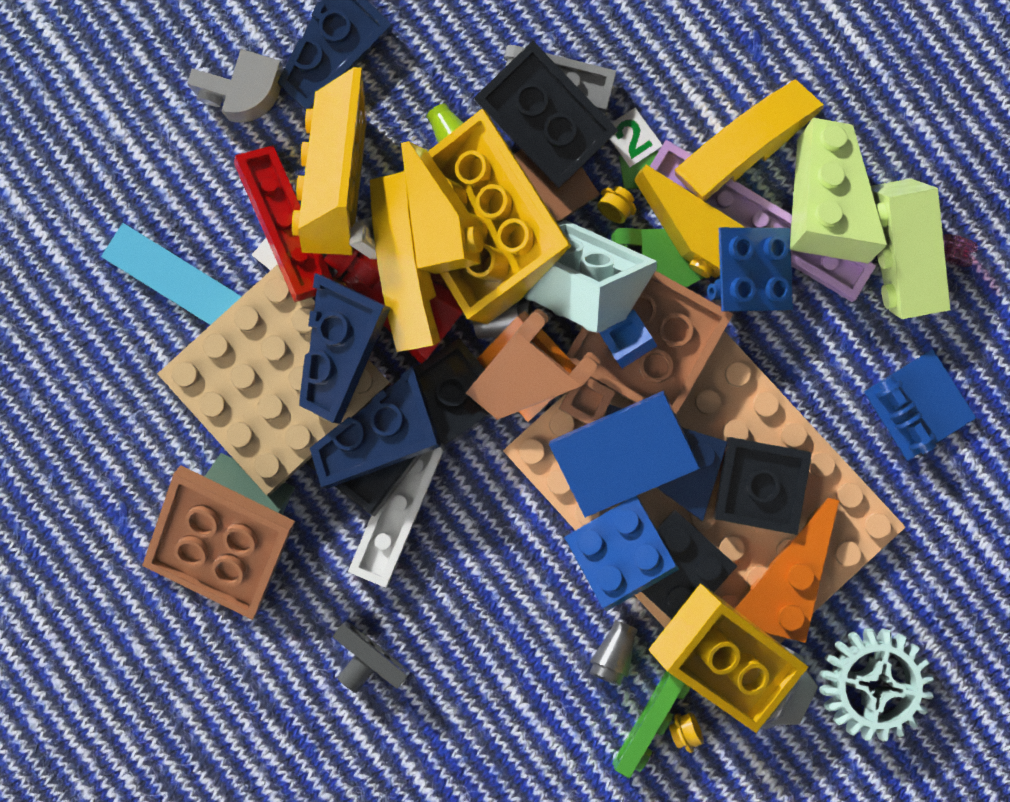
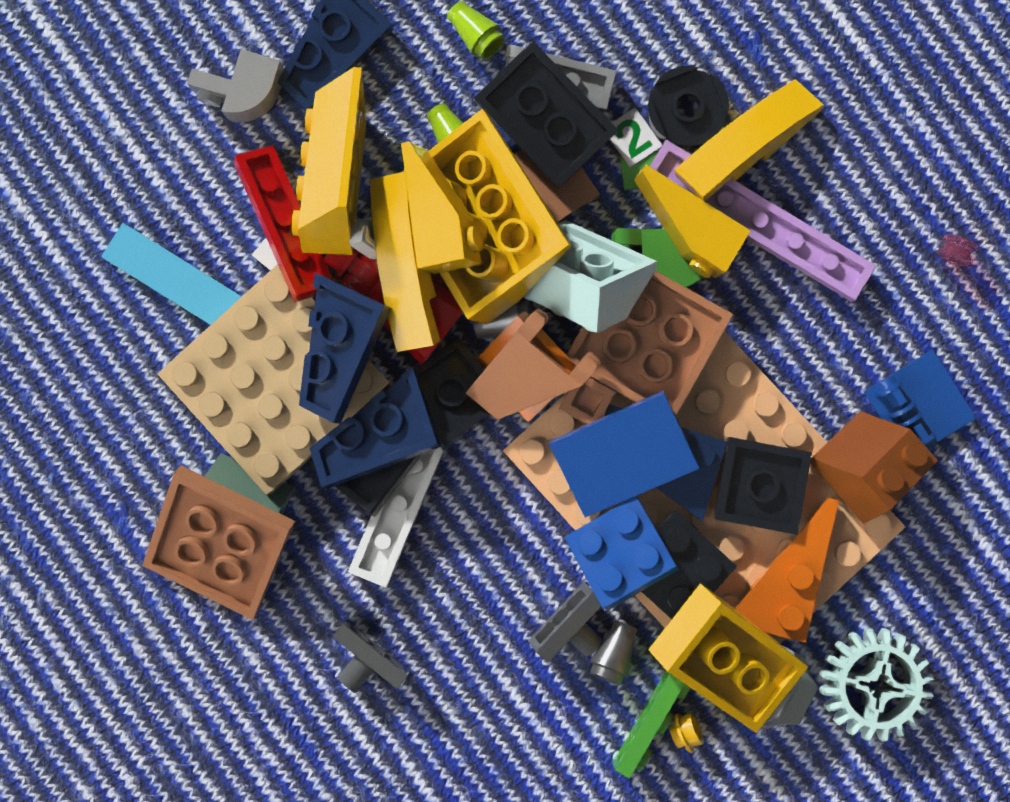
yellow plate [597,186,636,224] -> none
blue plate [599,309,658,369] -> none
blue hinge [707,227,793,312] -> none
yellowish green wedge [790,118,887,264] -> none
yellowish green wedge [871,178,951,319] -> none
none -> lime cone [447,1,505,60]
none -> dark grey tile [528,581,602,663]
none -> black plate [646,66,729,149]
none -> dark orange slope [810,411,938,524]

